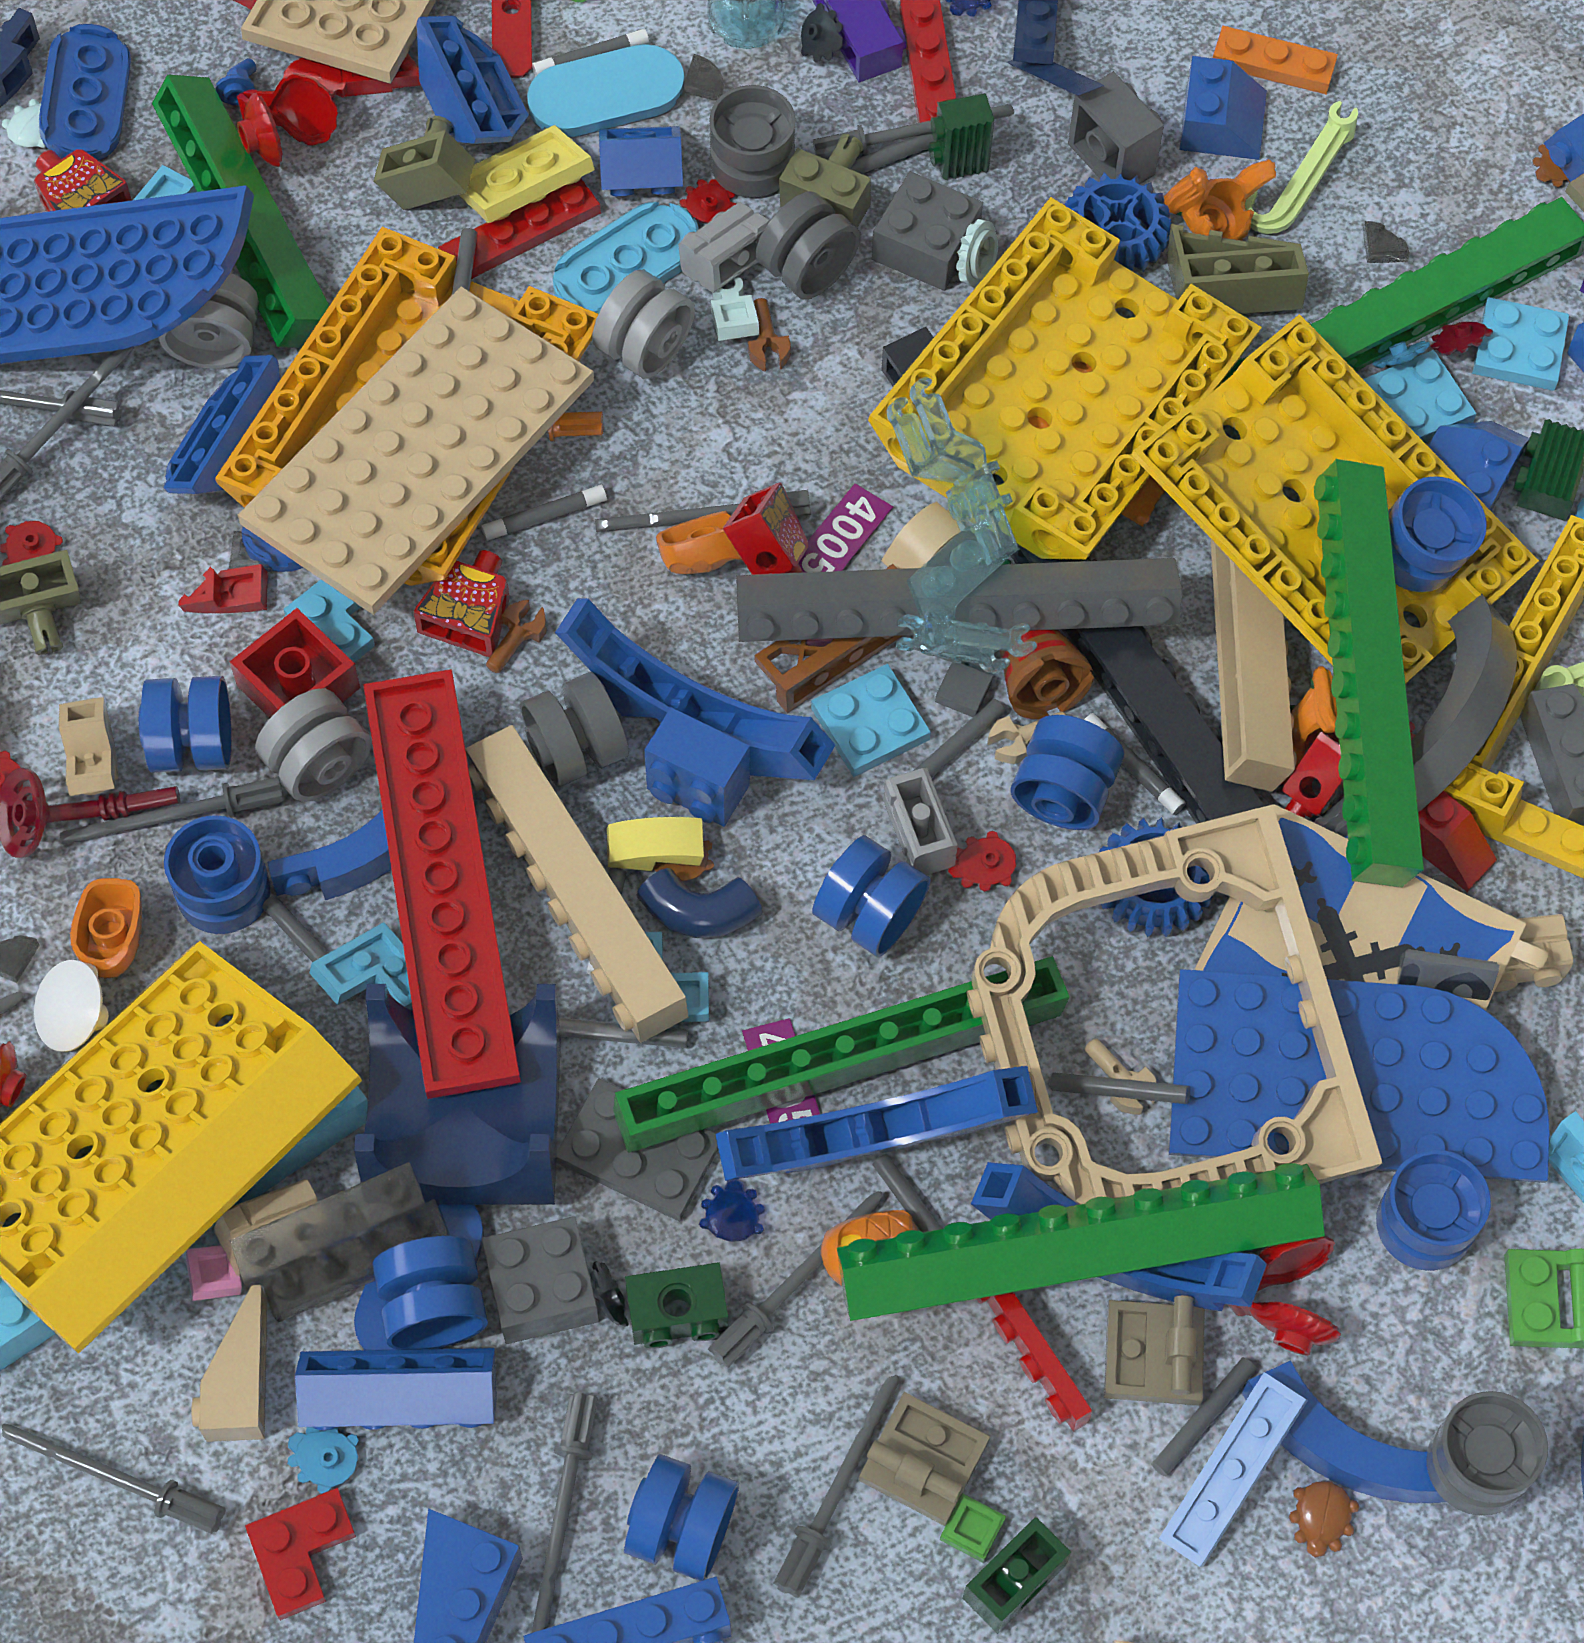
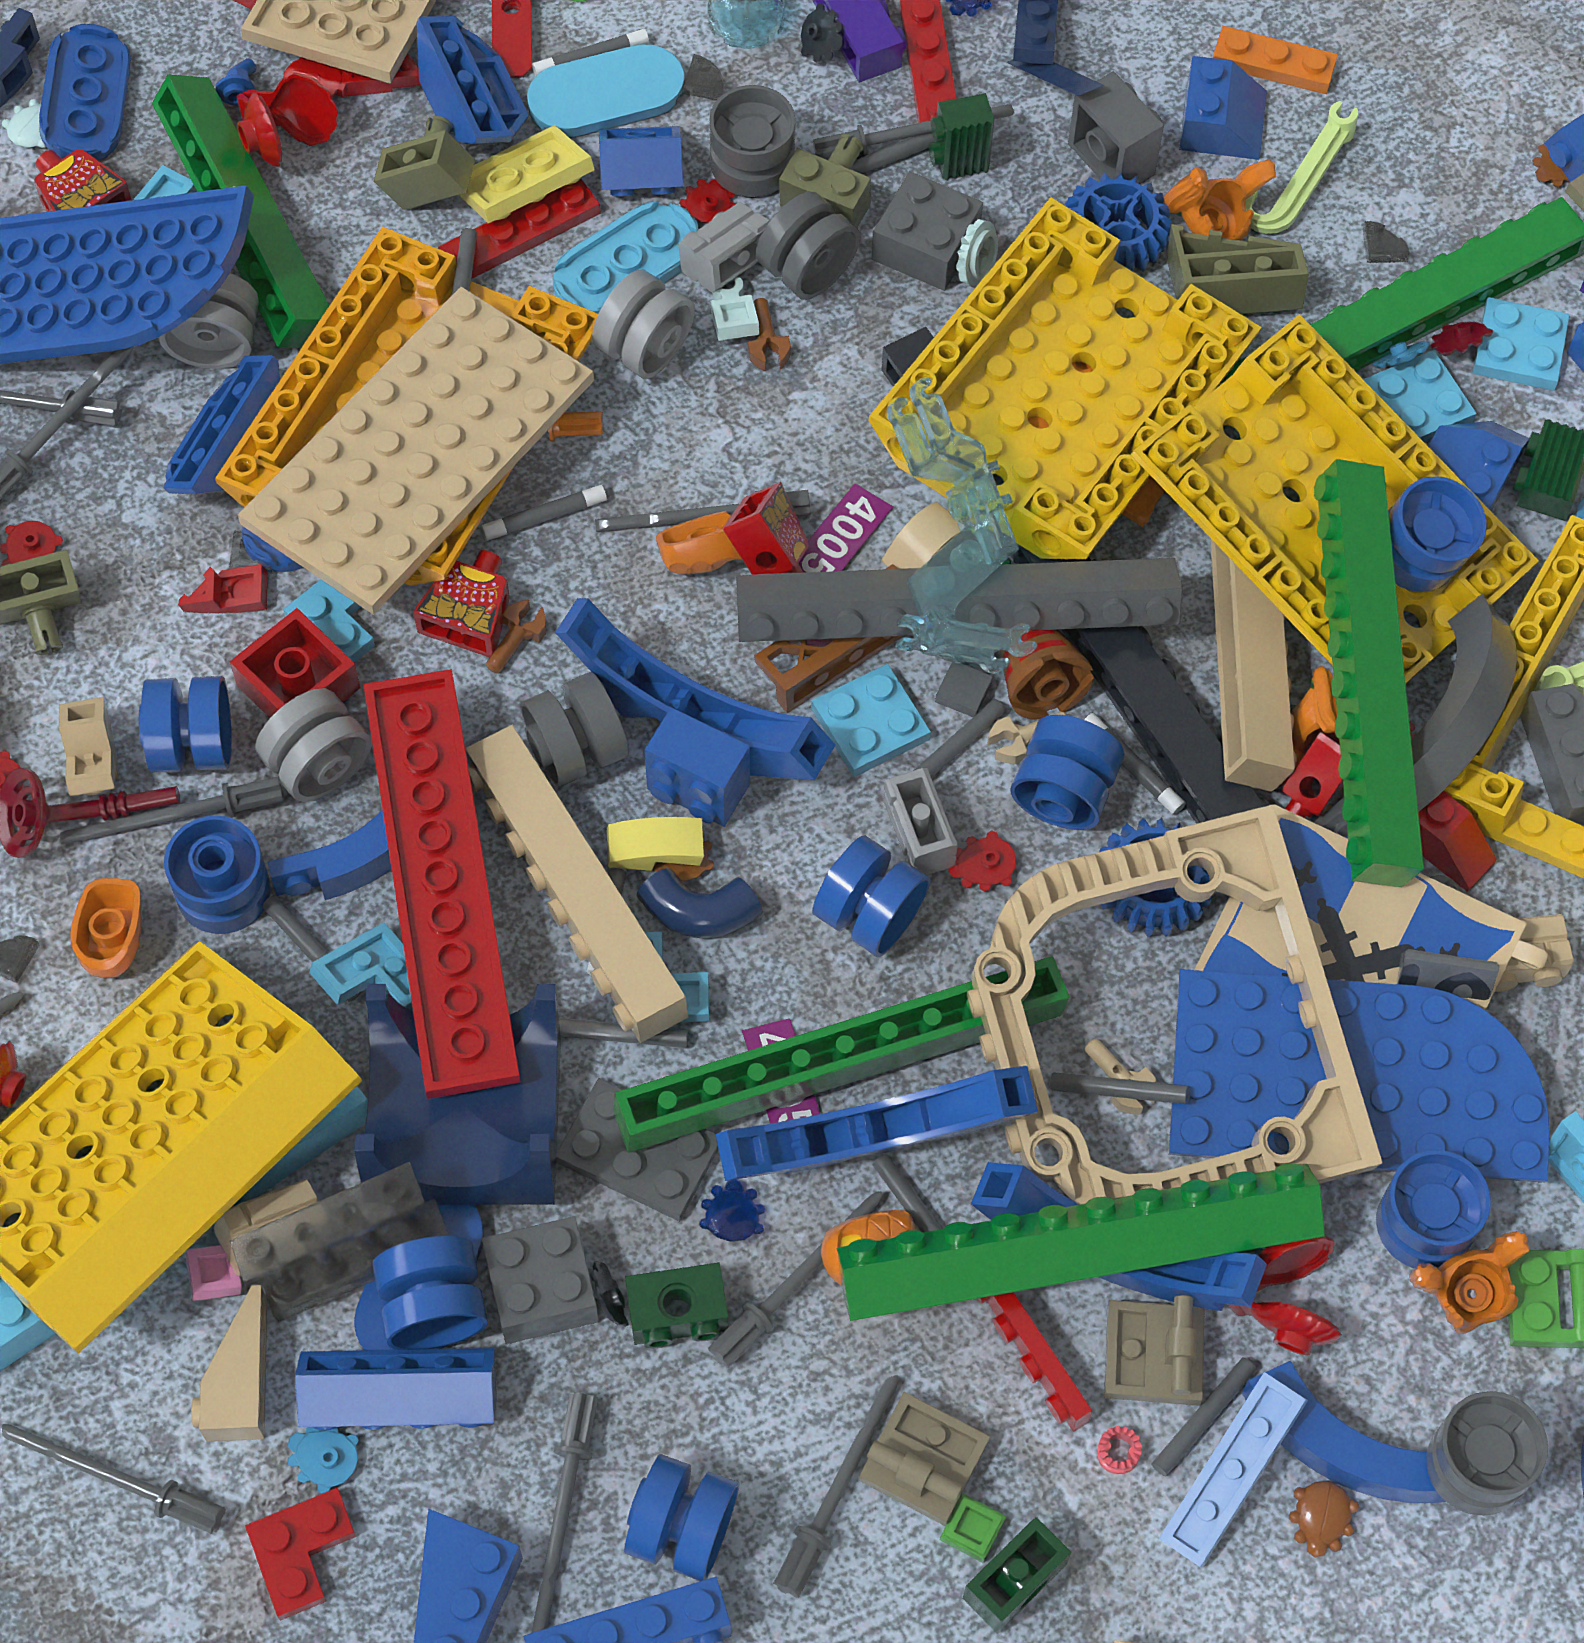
white dish [34,960,109,1052] -> none
none -> coral bush [1097,1426,1142,1474]
none -> orange hair [1409,1231,1529,1334]

